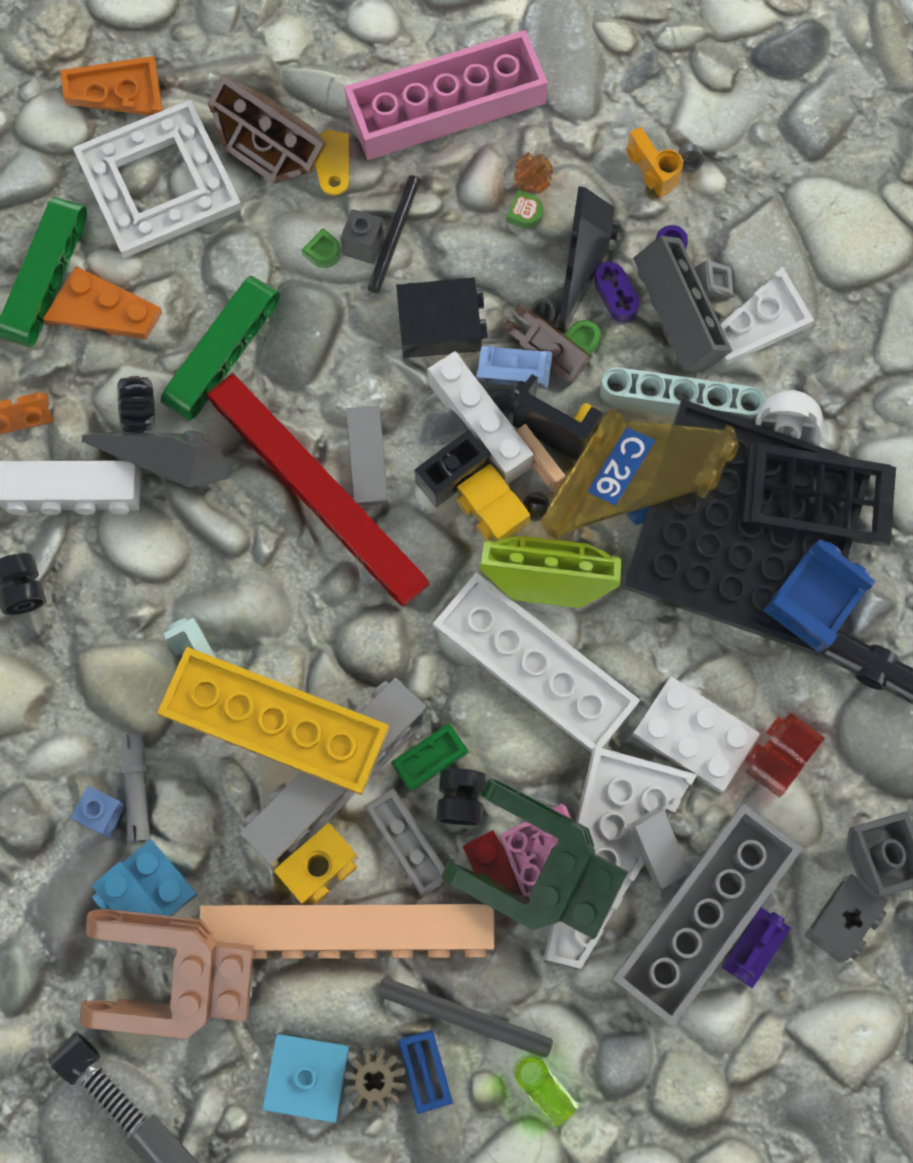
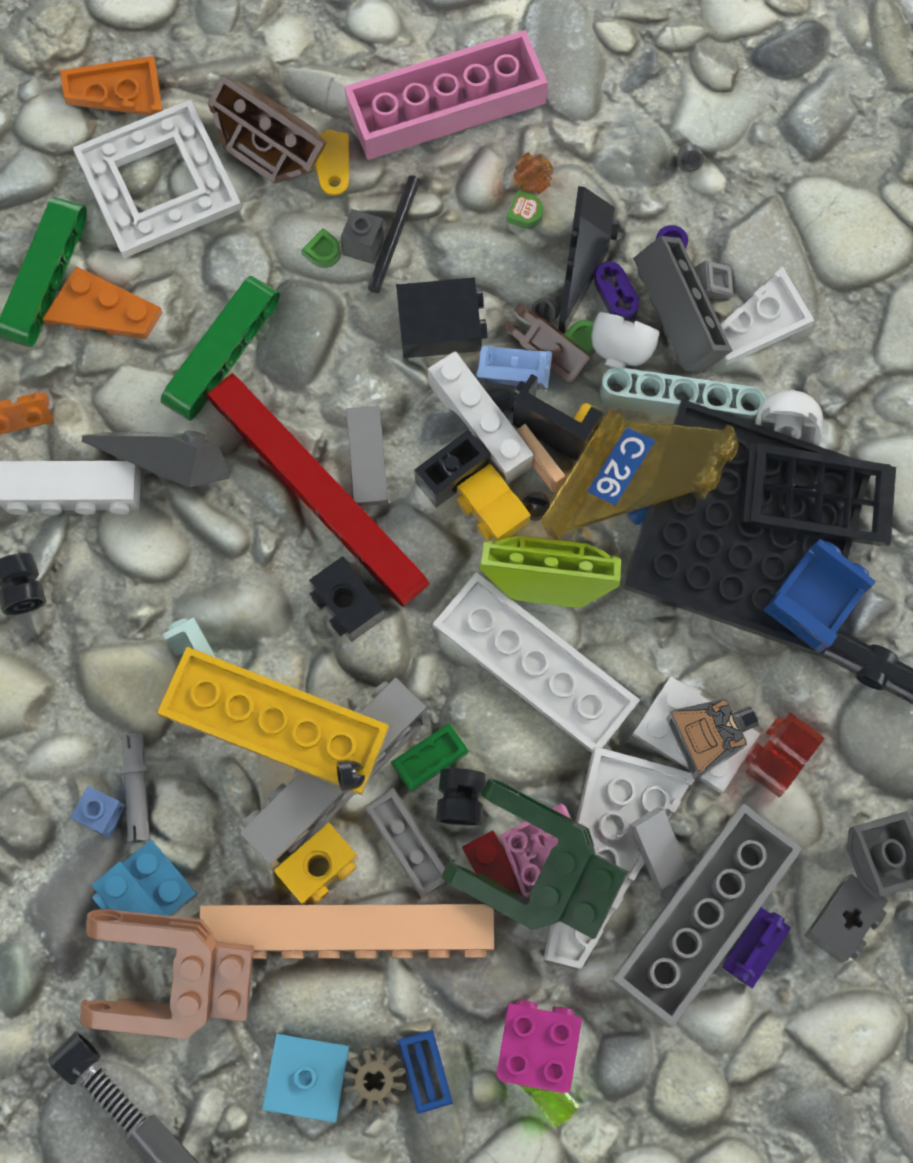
black gear [117,376,155,433] -> none
dark grey axle [377,978,553,1058] -> none
light orange plate [626,126,683,198] -> none
none -> black brick [309,556,385,642]
none -> black hinge [336,760,365,792]
none -> dark pink bracket [496,999,582,1094]
none -> white cylinder [591,312,660,368]
none -> torso [666,699,759,780]

